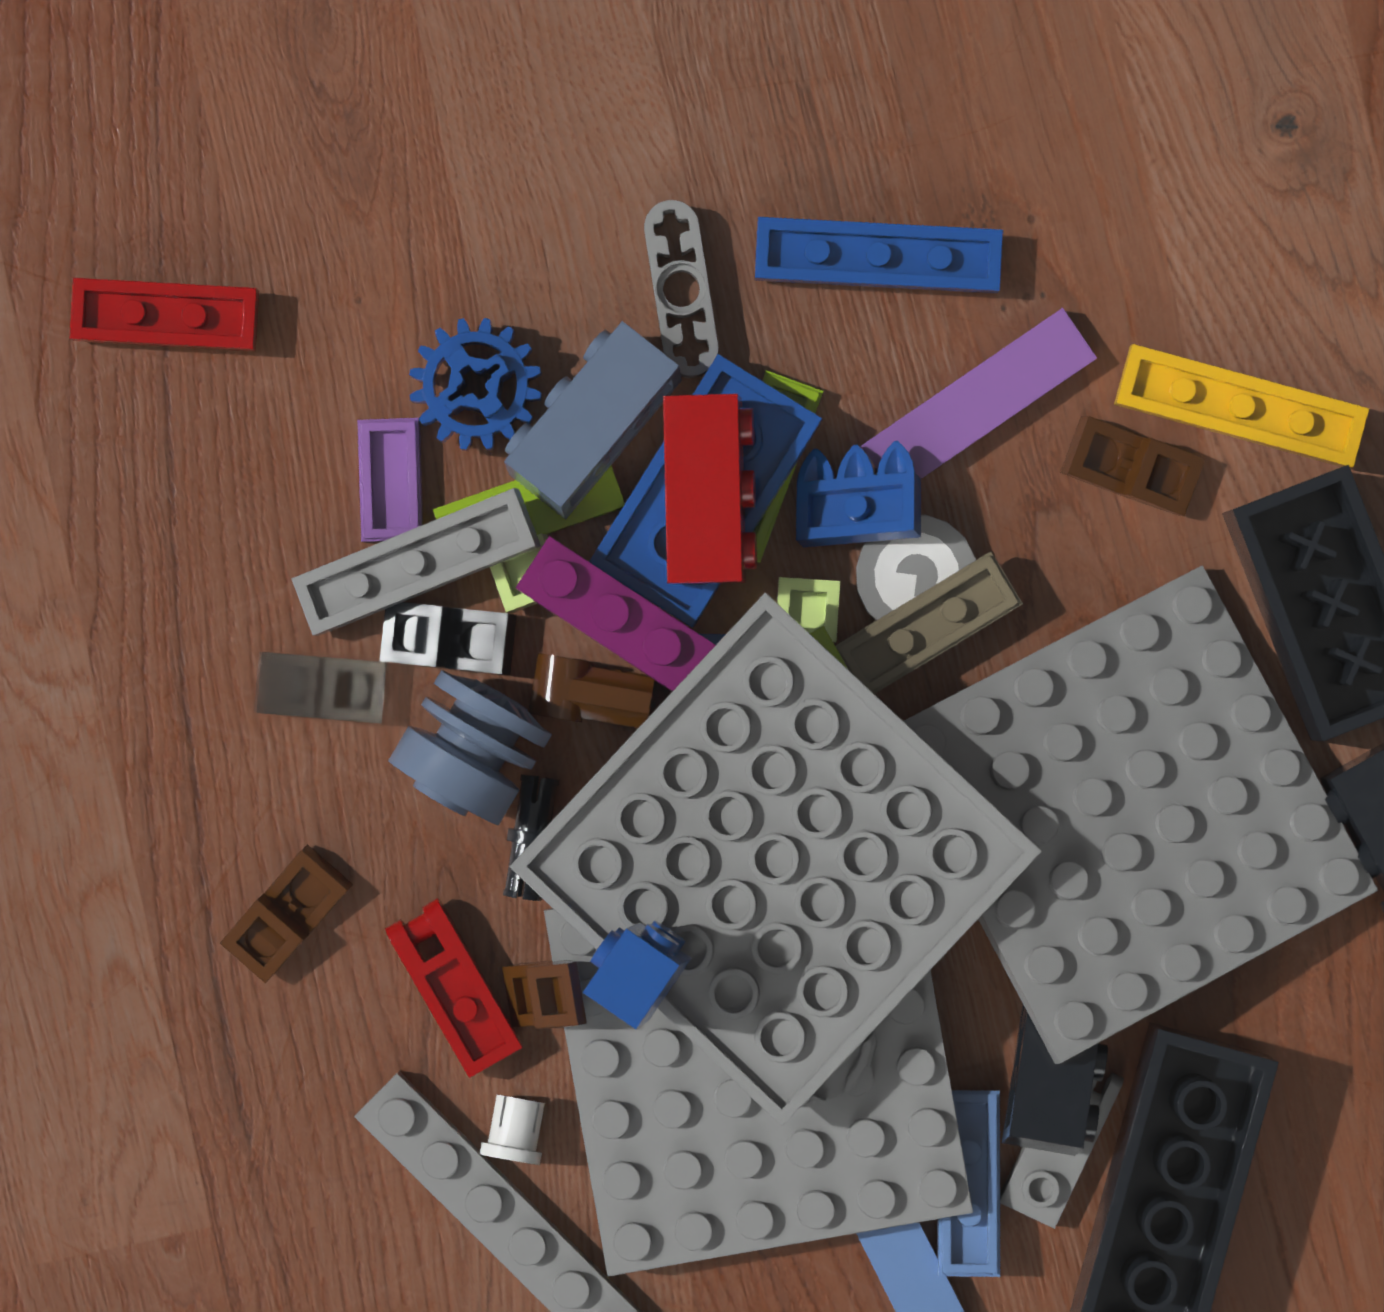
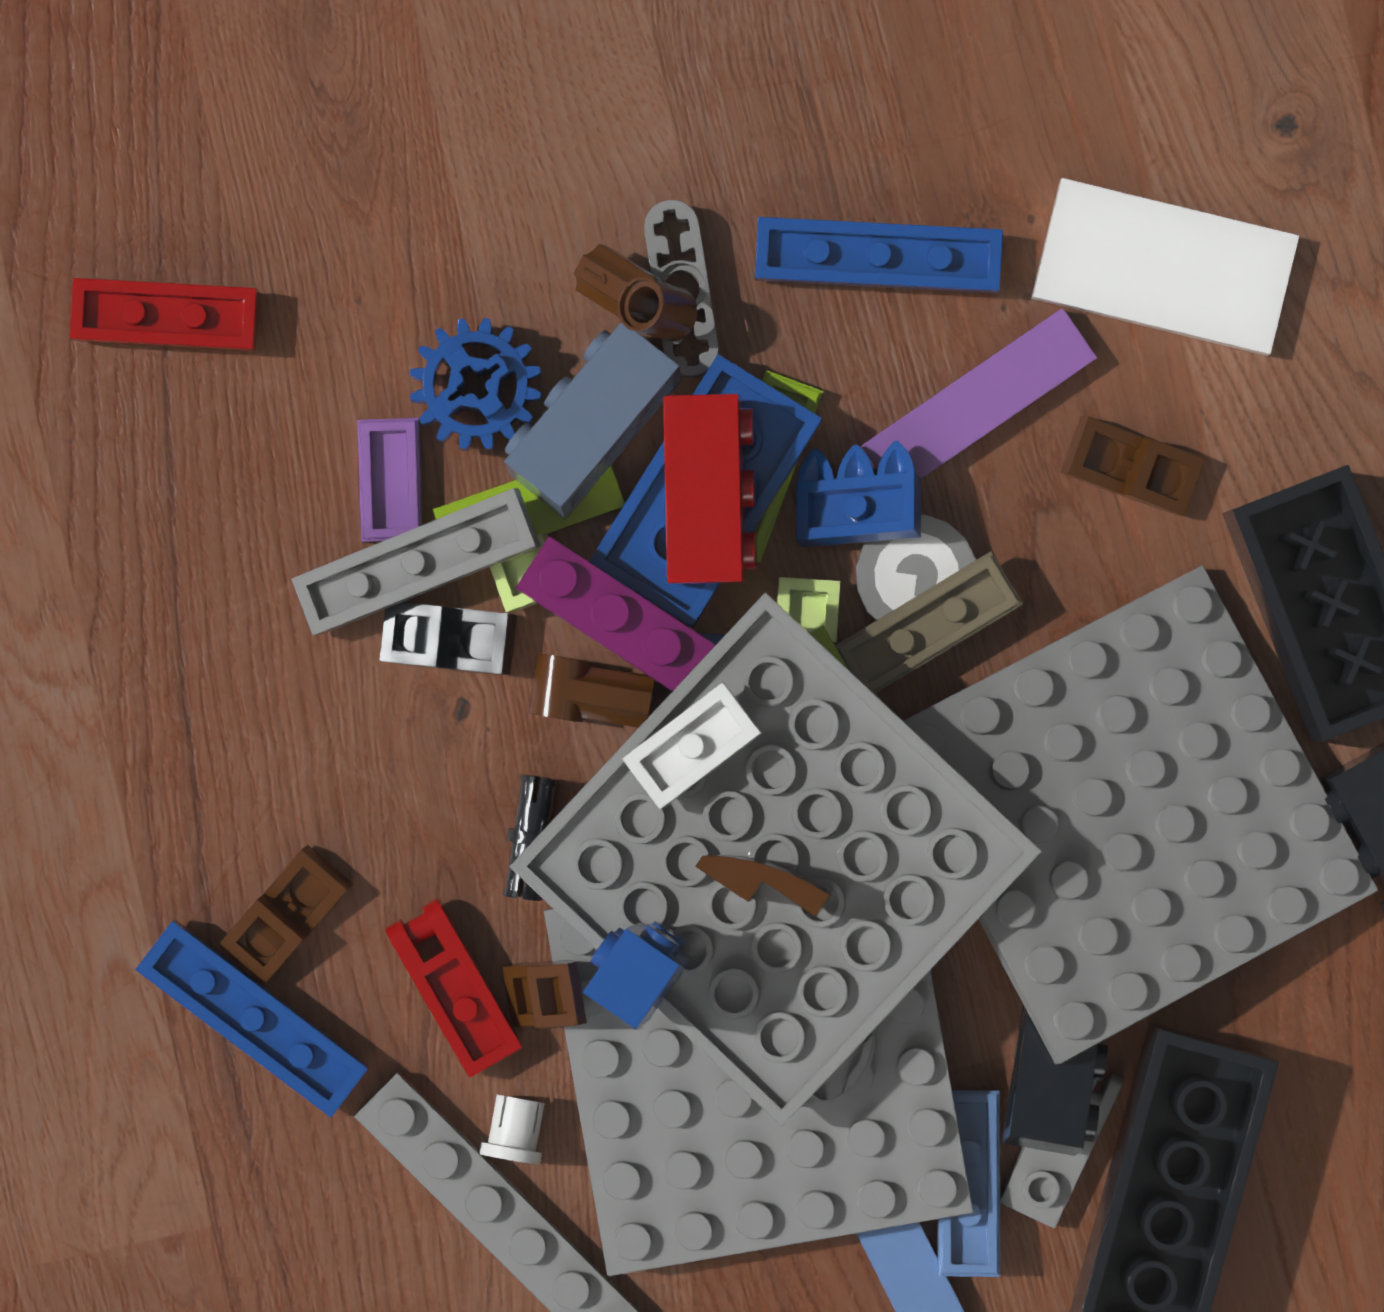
clear smoke slope [254,652,387,723] -> none
sand blue wheel [388,670,552,825] -> none
yellow plate [1114,344,1370,469] -> none
none -> blue plate [135,919,370,1118]
none -> reddish brown piece [574,244,697,341]
none -> white plate [622,682,762,809]
none -> reddish brown slope [695,854,833,917]
none -> white tile [1031,178,1299,356]

